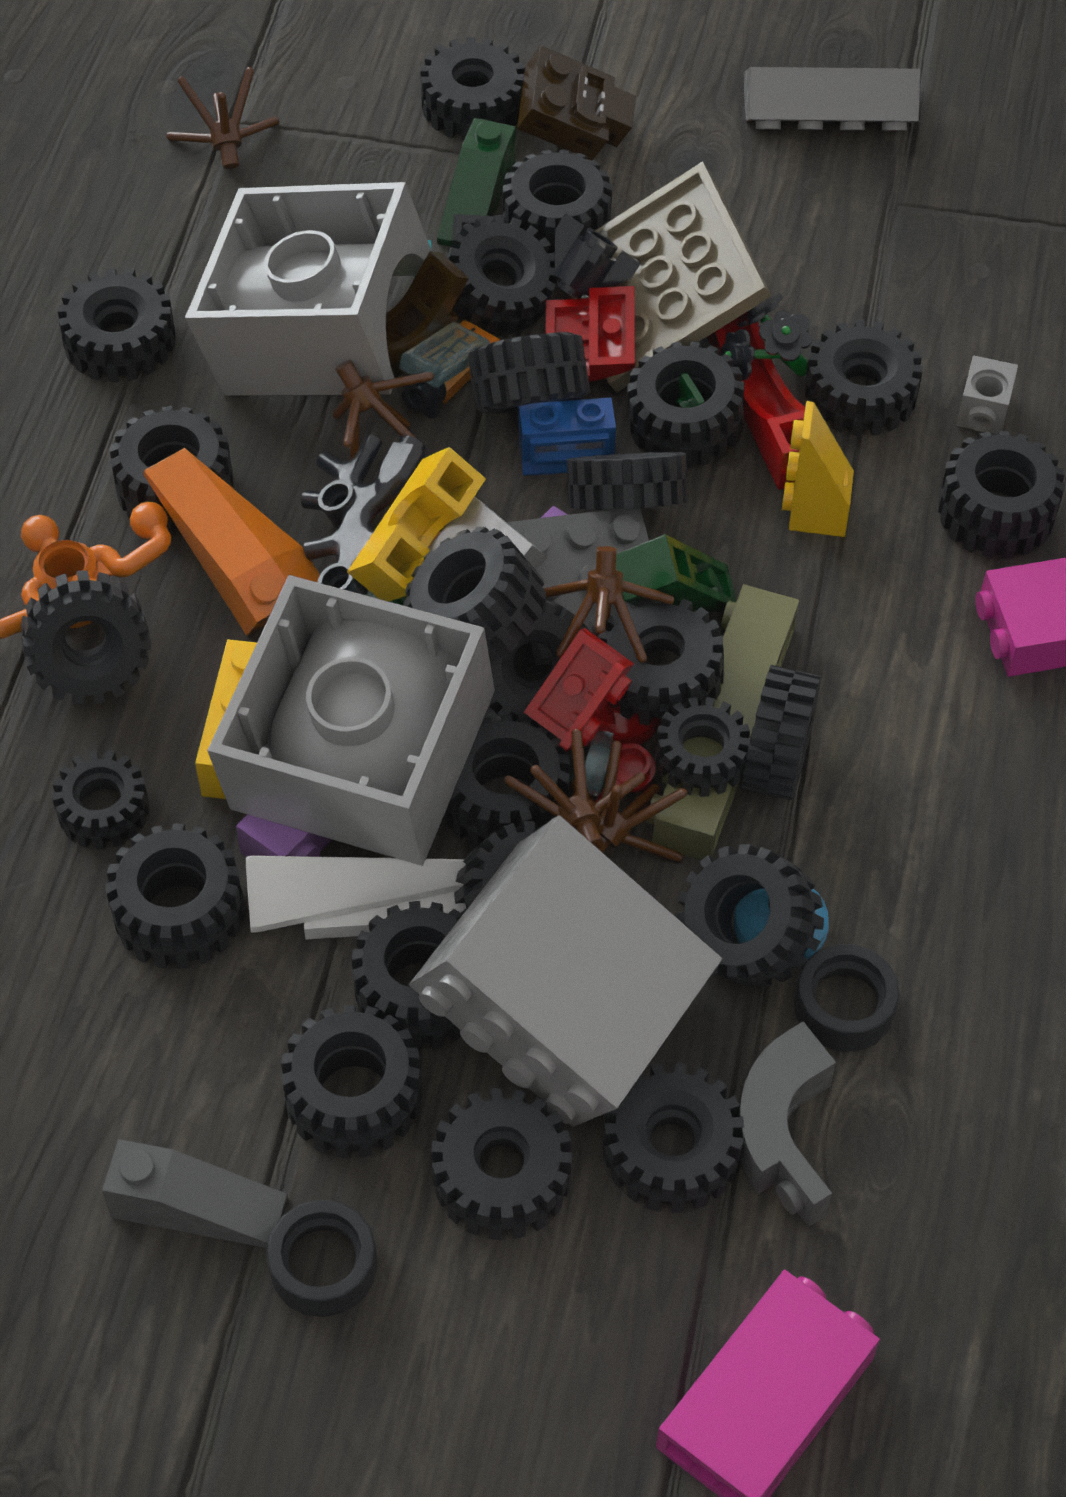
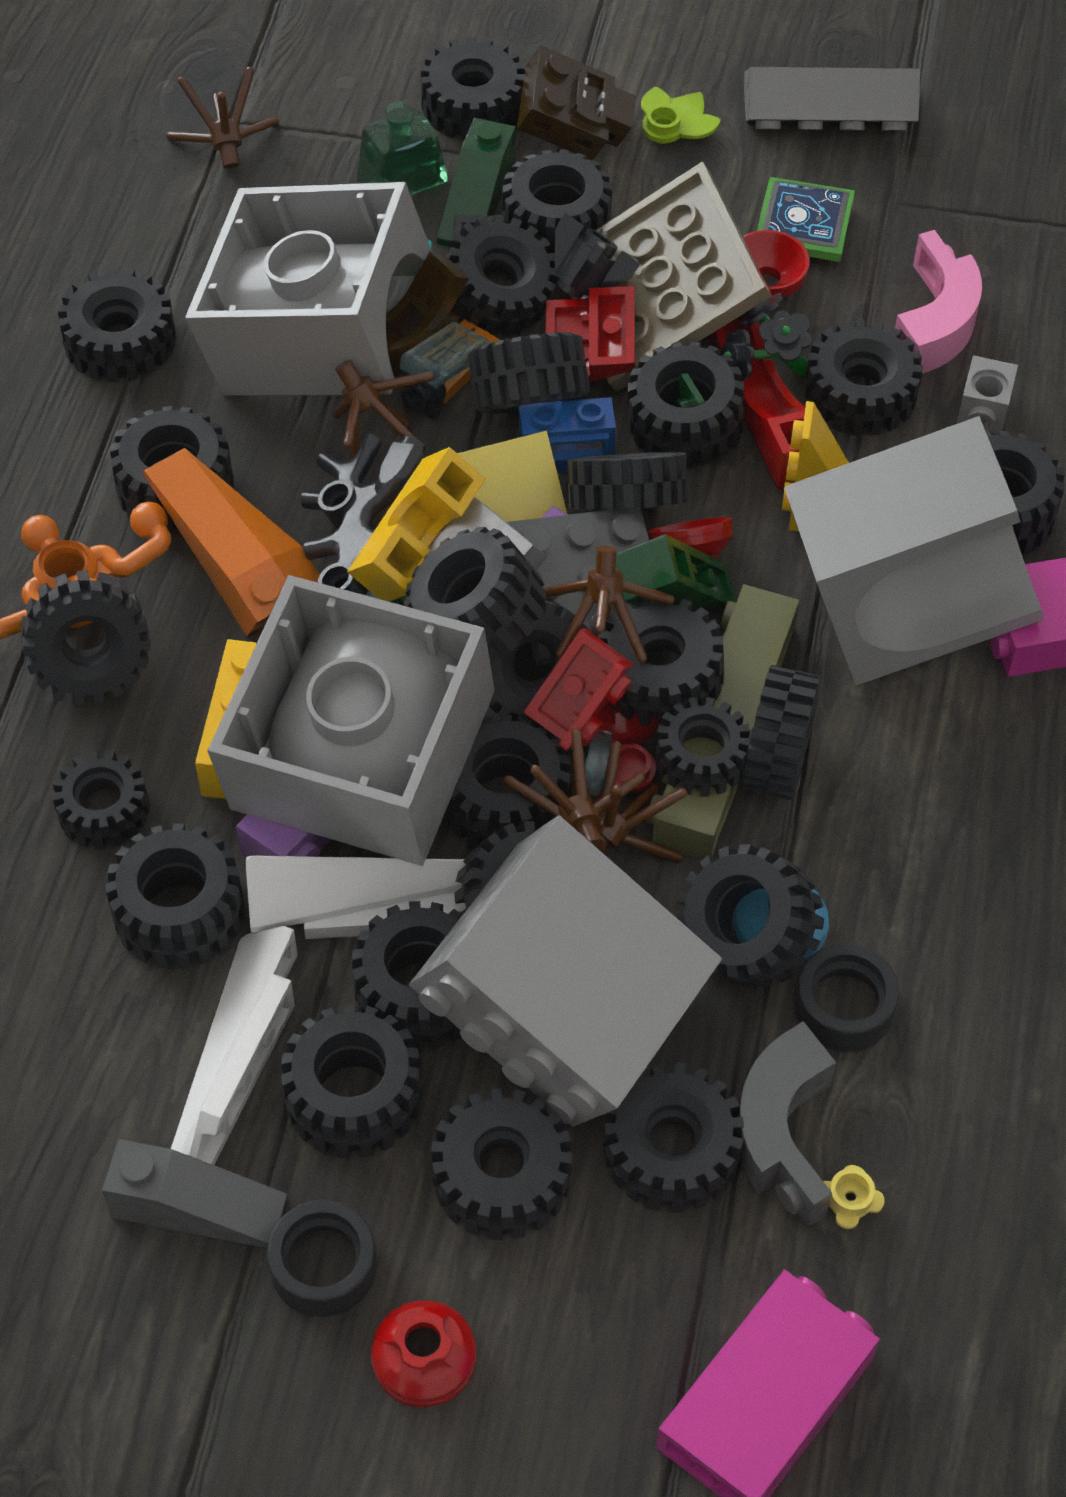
none -> white wedge [171,926,298,1165]
none -> clear green torso [357,101,448,195]
none -> red piece [371,1300,476,1407]
none -> light yellow tile [457,431,567,522]
none -> lime plate [641,87,721,144]
none -> red piece [647,517,734,560]
none -> red piece [743,230,810,297]
none -> slope [757,177,855,262]
none -> light grey piece [784,416,1044,686]
none -> light yellow plate [823,1165,884,1229]
none -> bright pink arch [895,230,982,373]

